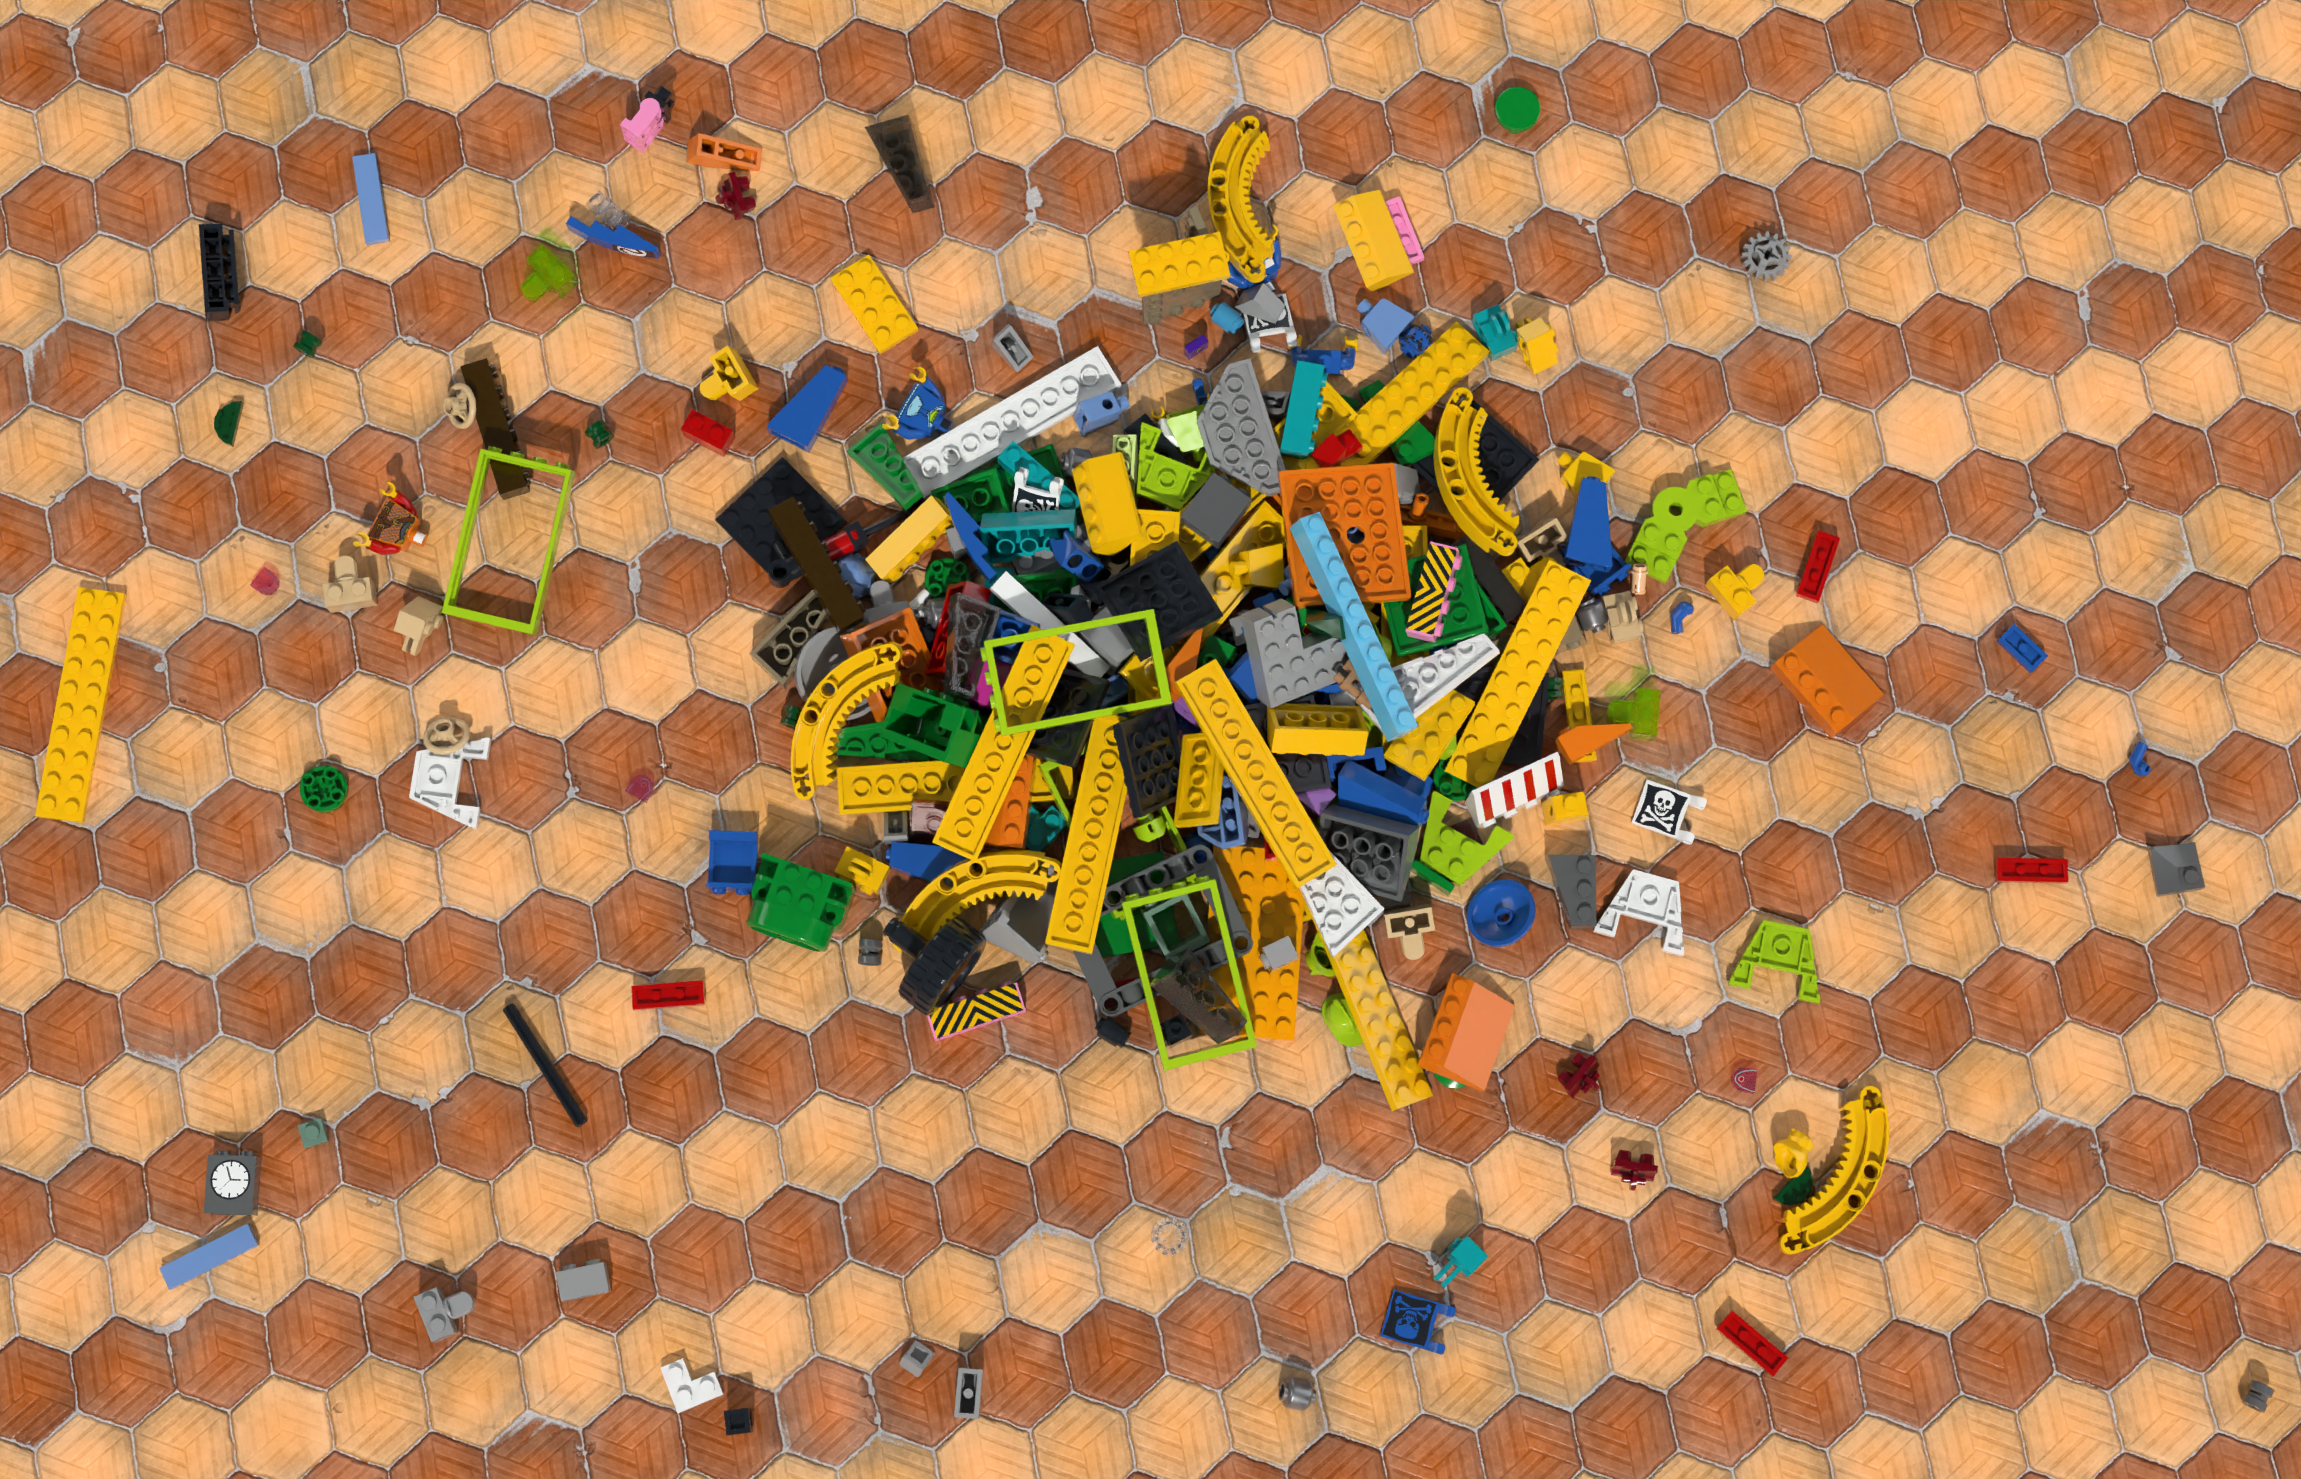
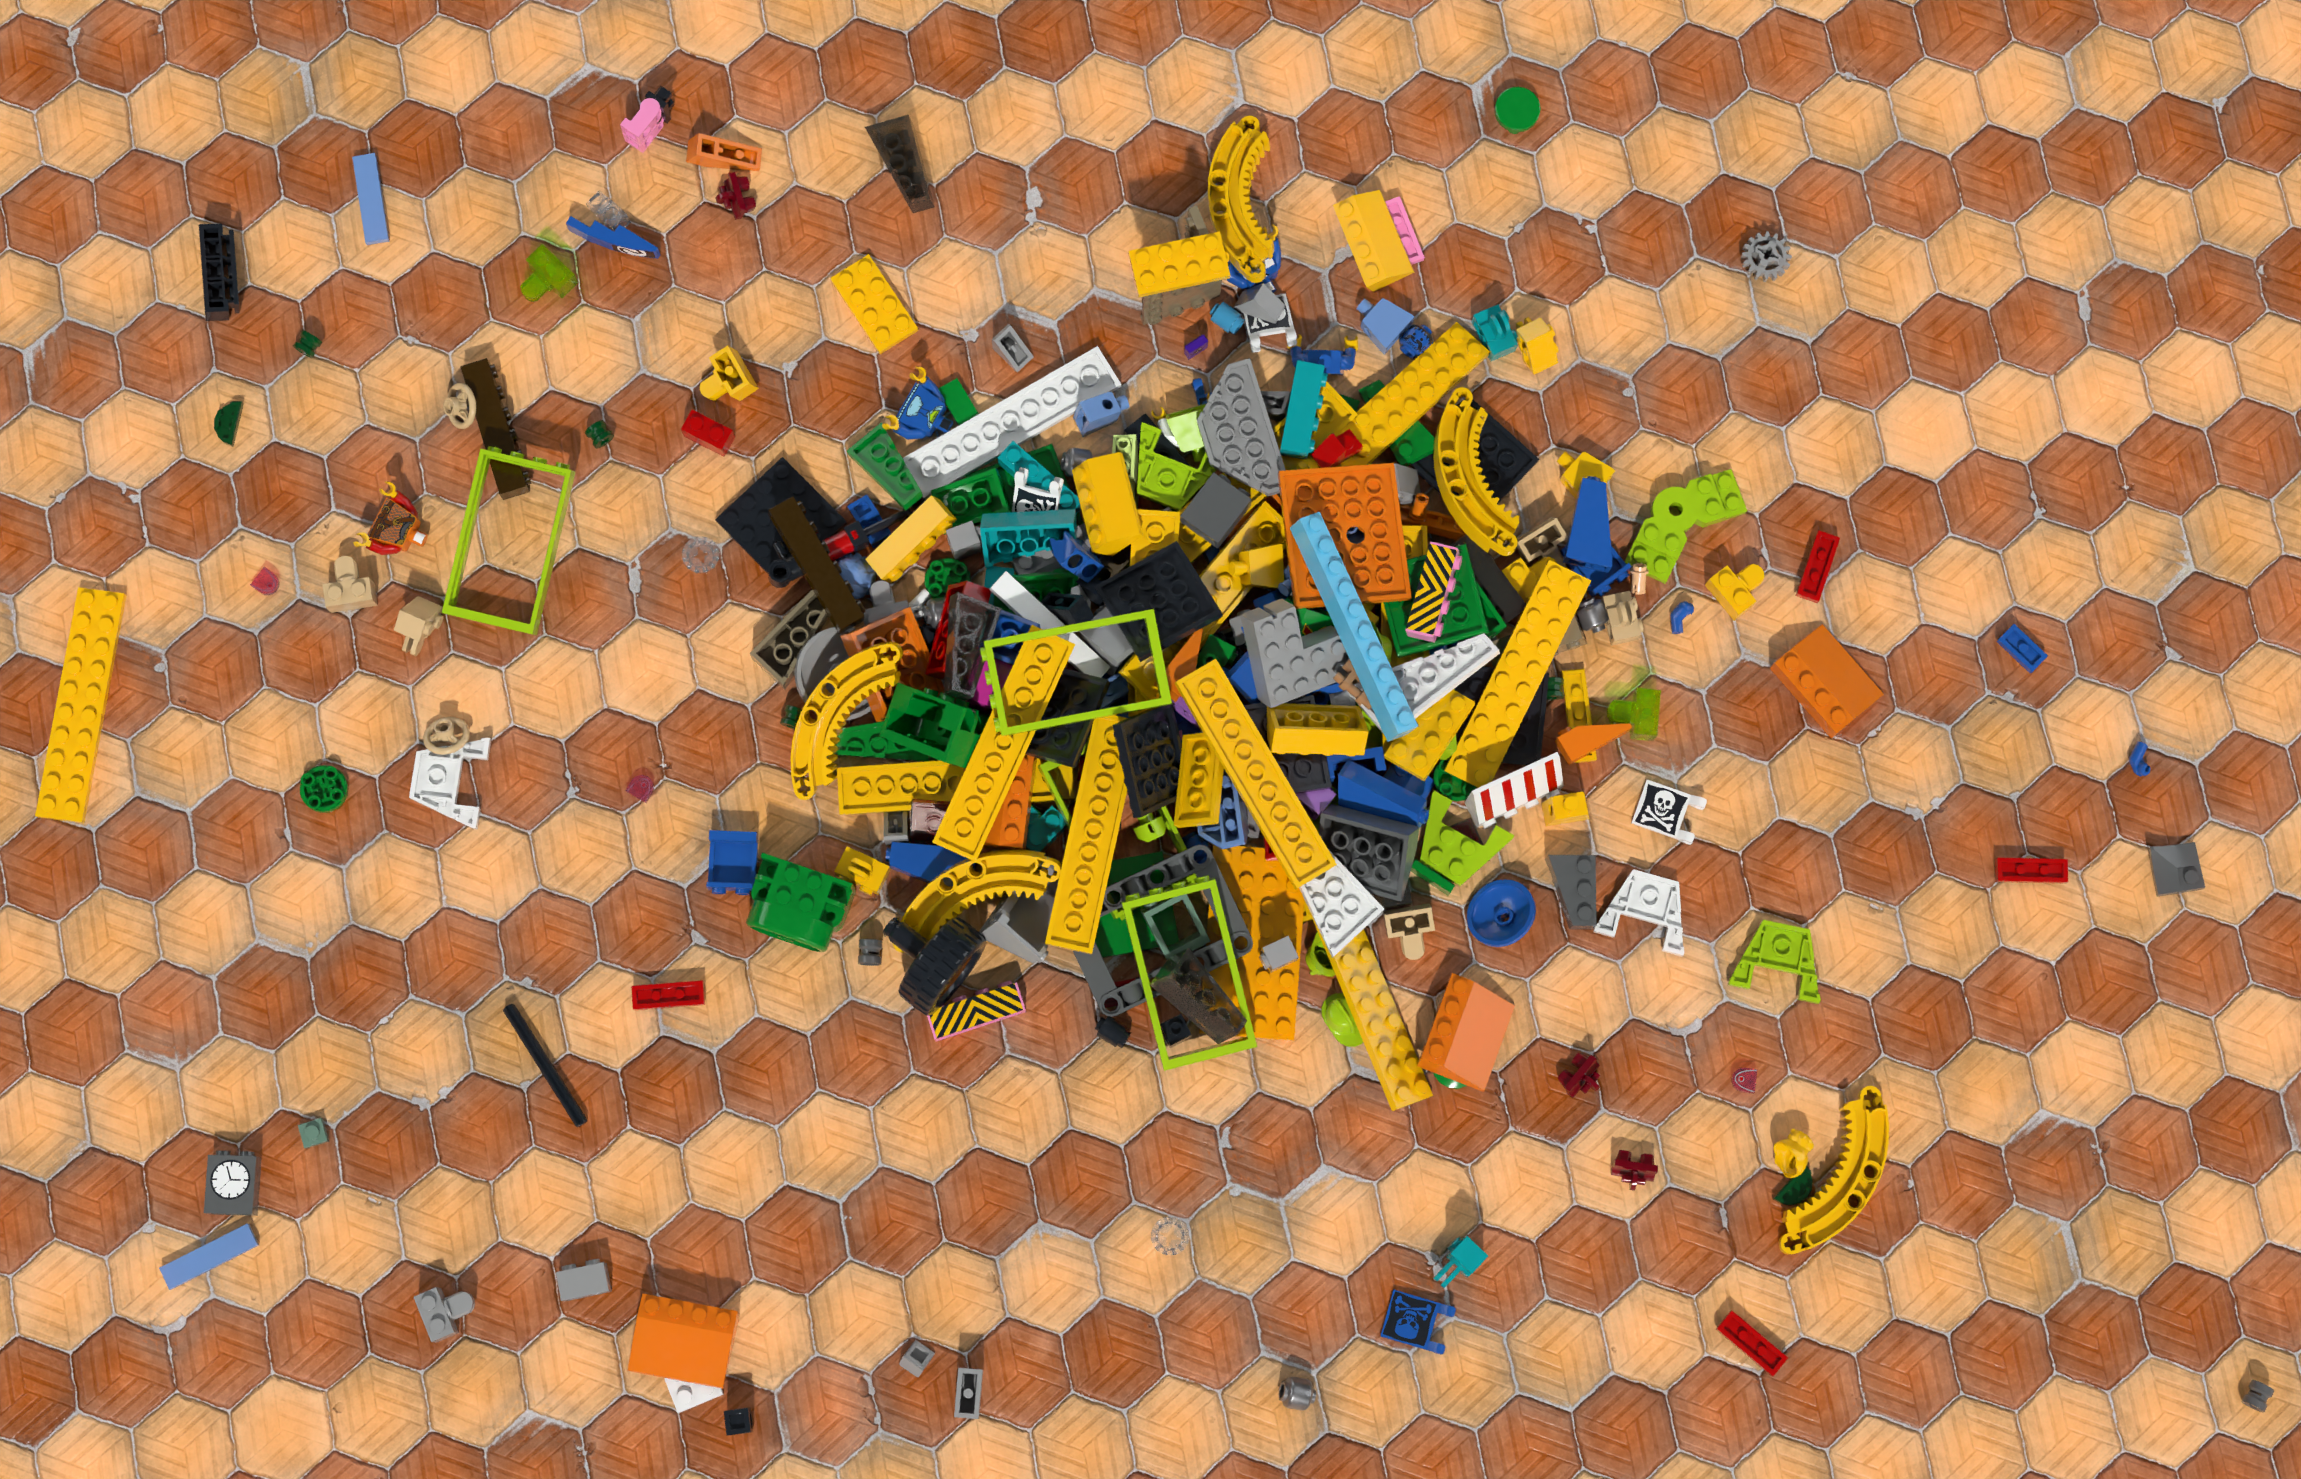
blue slope [767,365,848,453] -> none
blue slope [945,492,997,584] -> none
dark green slope [1306,609,1346,640] -> none
none -> orange slope [628,1293,739,1389]
none -> clear gear [682,536,719,573]
none -> blue slope [847,494,892,549]
none -> green tile [938,378,979,426]

